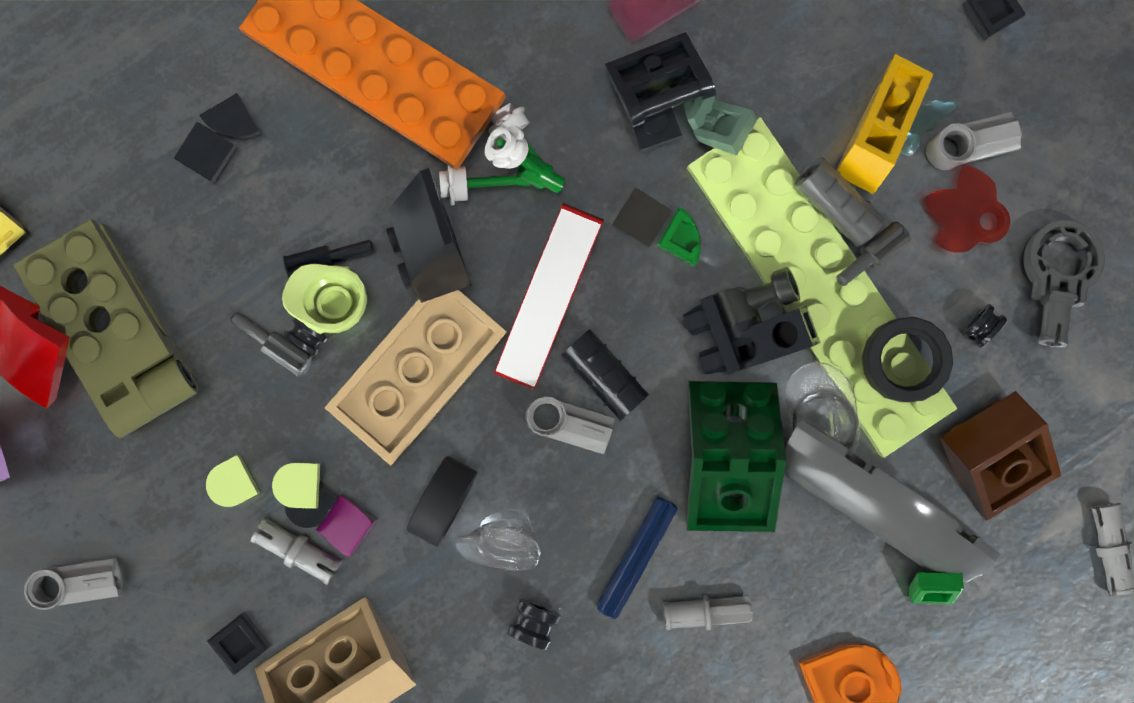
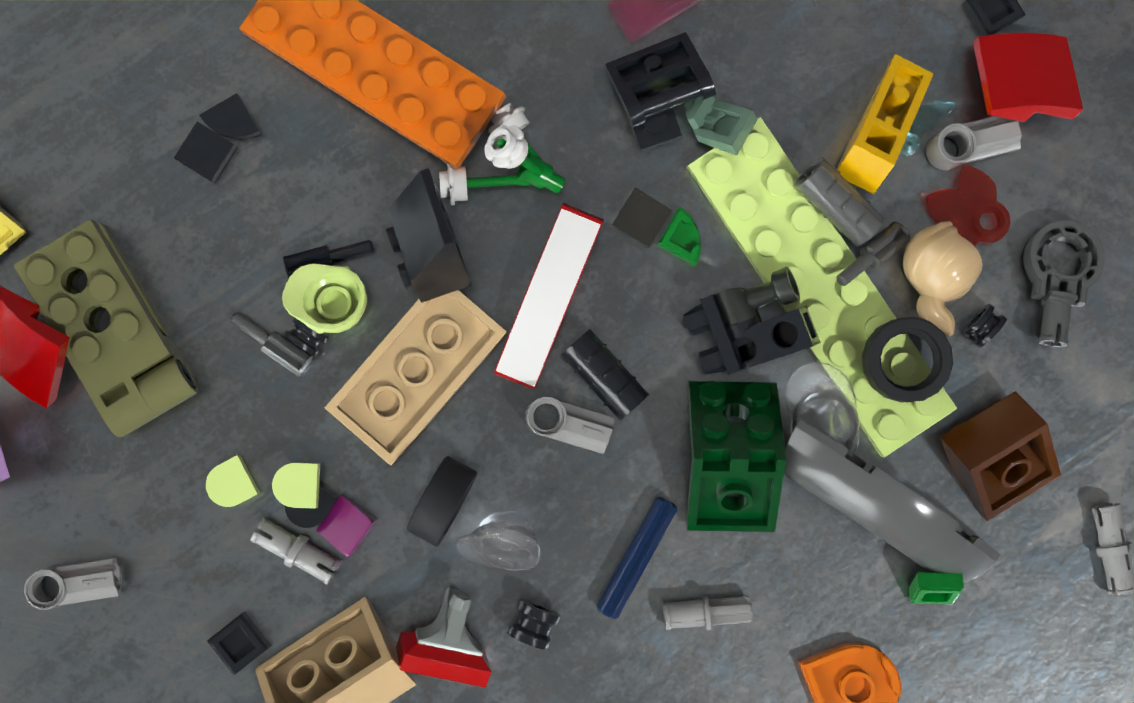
none -> piece [396,588,491,688]
none -> tan hair [903,221,983,337]
none -> red slope [973,33,1084,122]

